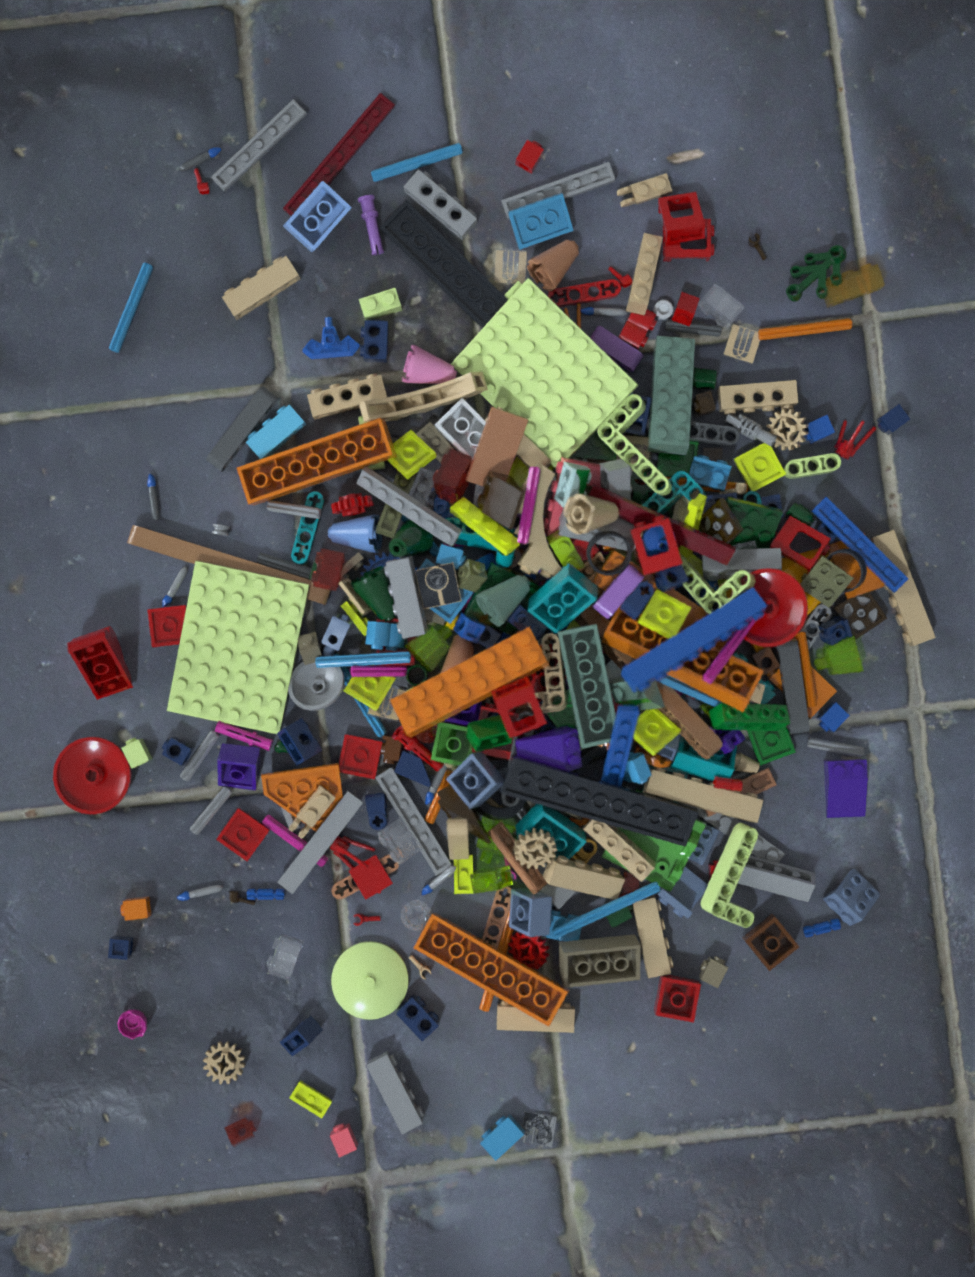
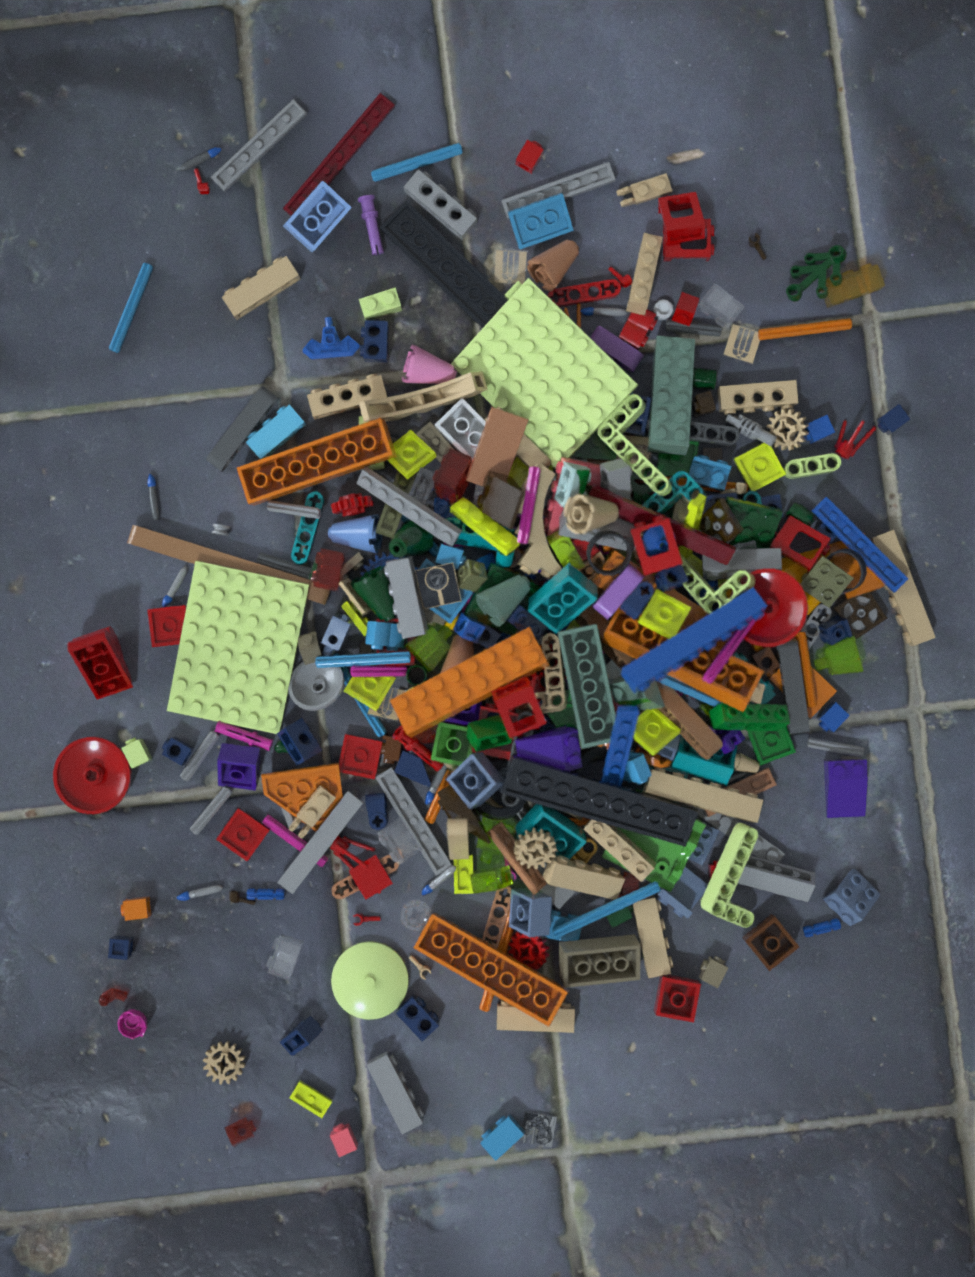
red piece [713,776,743,792] -> none
none -> clear red arm [99,988,128,1006]

